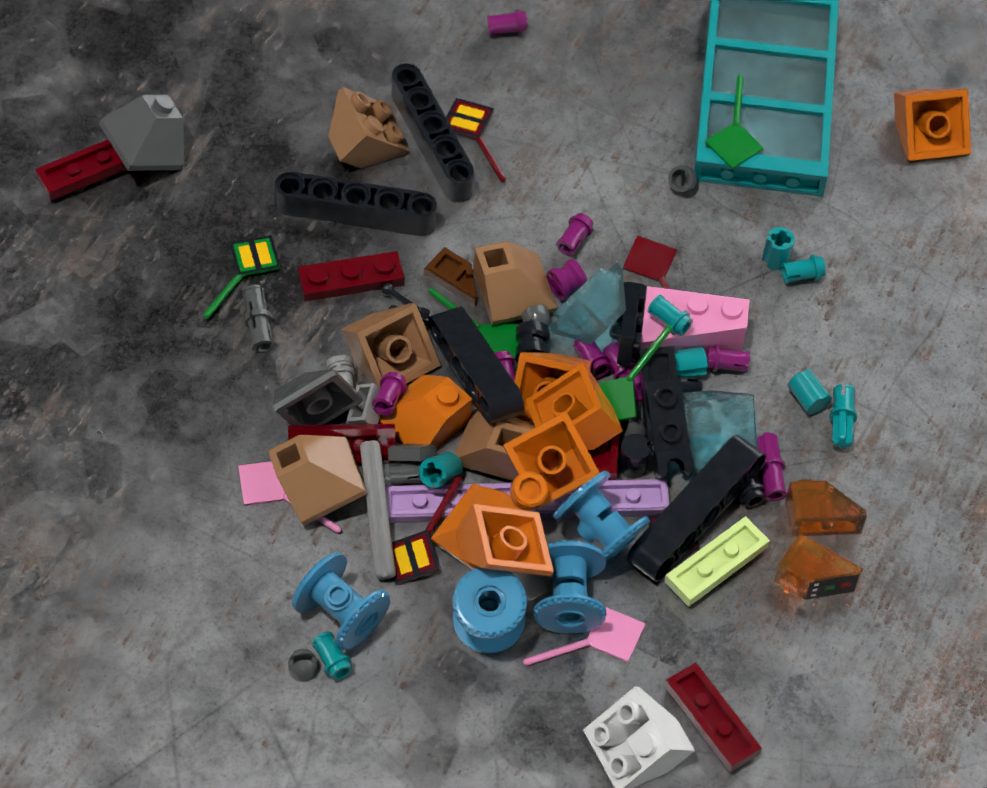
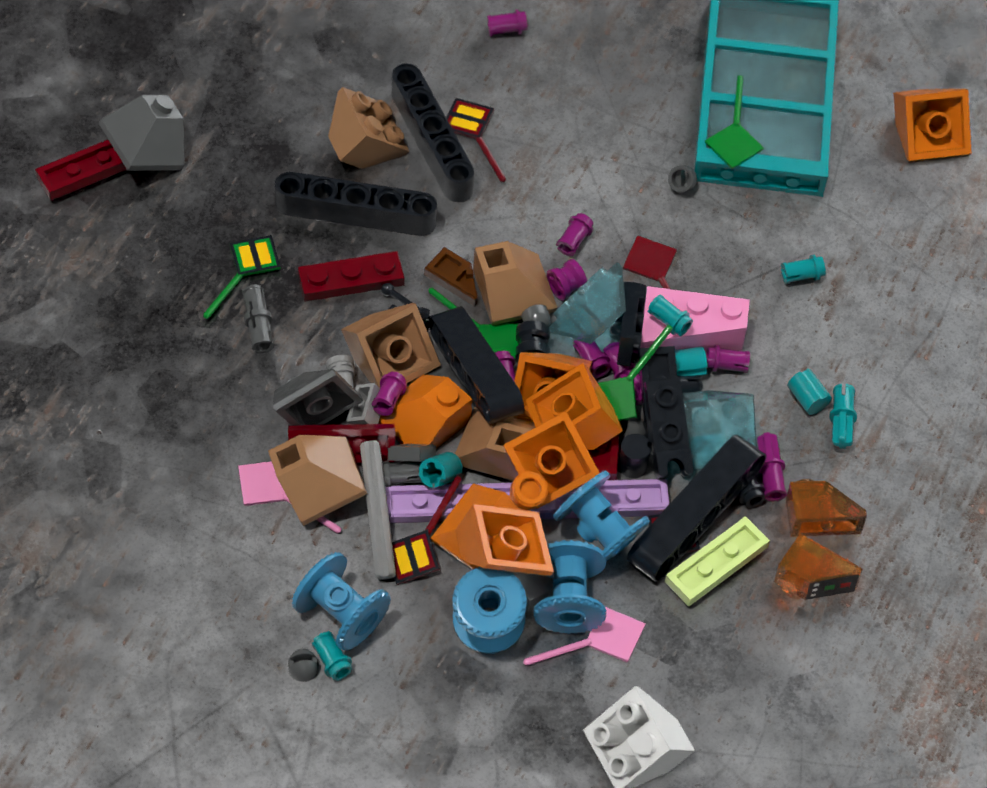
dark red plate [665,662,762,772] -> none
teal piece [762,227,795,270] -> none

